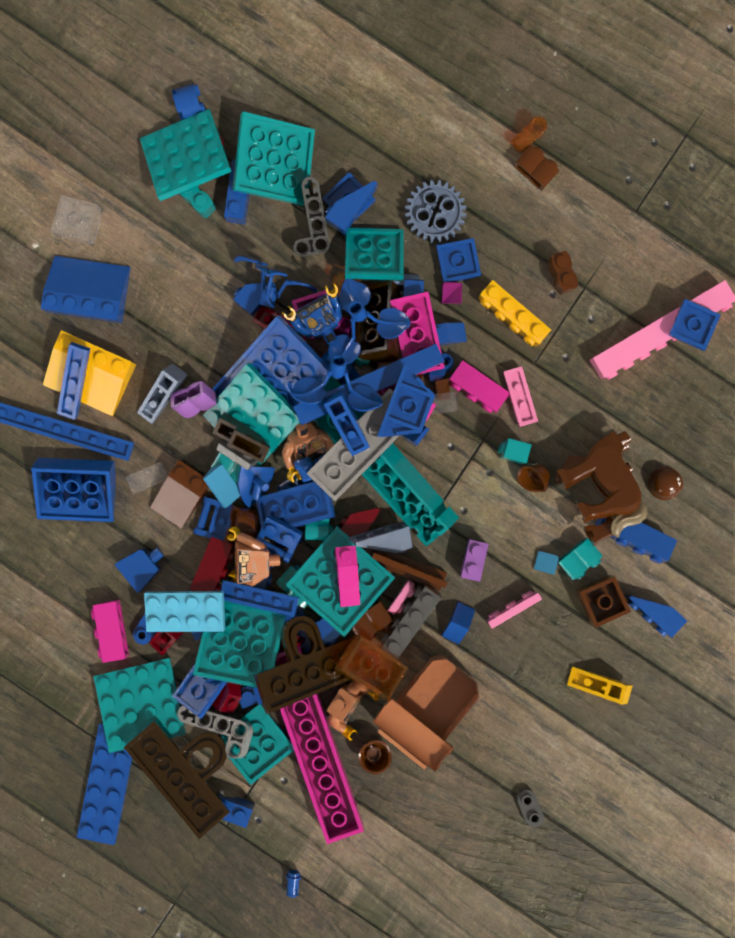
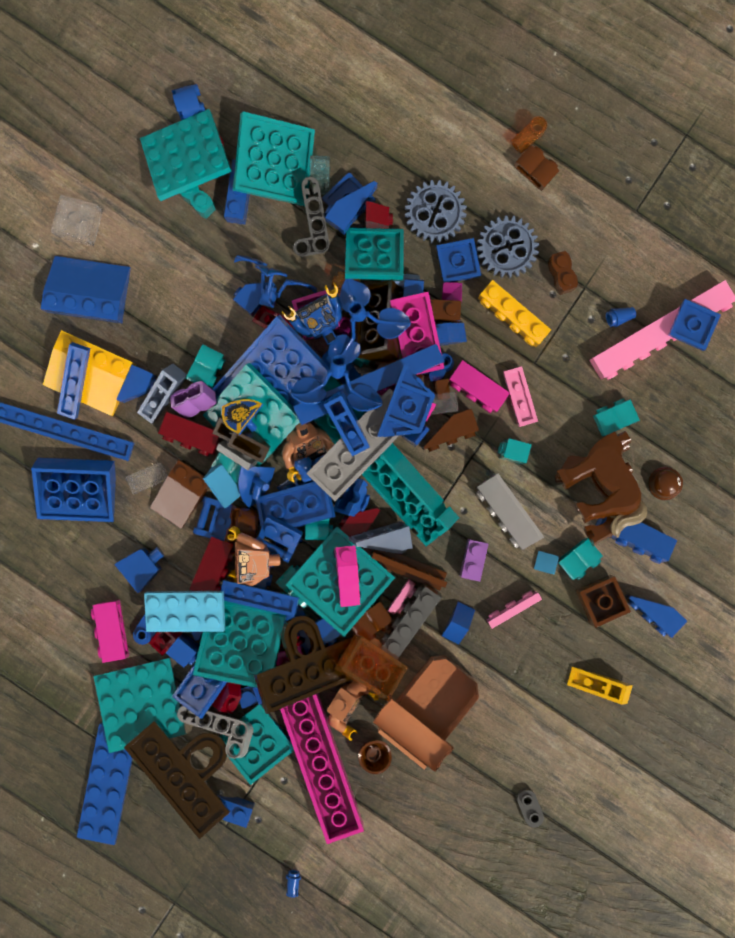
reddish brown helmet [517,463,550,492] -> none
none -> blue slope [116,365,156,403]
none -> dark red brick [158,412,221,457]
none -> blue brick [166,633,200,668]
none -> teal brick [186,344,226,388]
none -> shield [222,399,263,435]
none -> clear light blue slope [310,156,330,194]
none -> blue cylinder [334,478,370,517]
none -> dark red slope [366,201,393,229]
none -> reddish brown slope [423,408,479,452]
none -> reddish brown brick [430,299,461,323]
none -> light grey slope [475,473,544,550]
none -> sand blue gear [476,215,539,279]
none -> teal brick [593,398,640,436]
none -> blue cone [606,307,636,327]

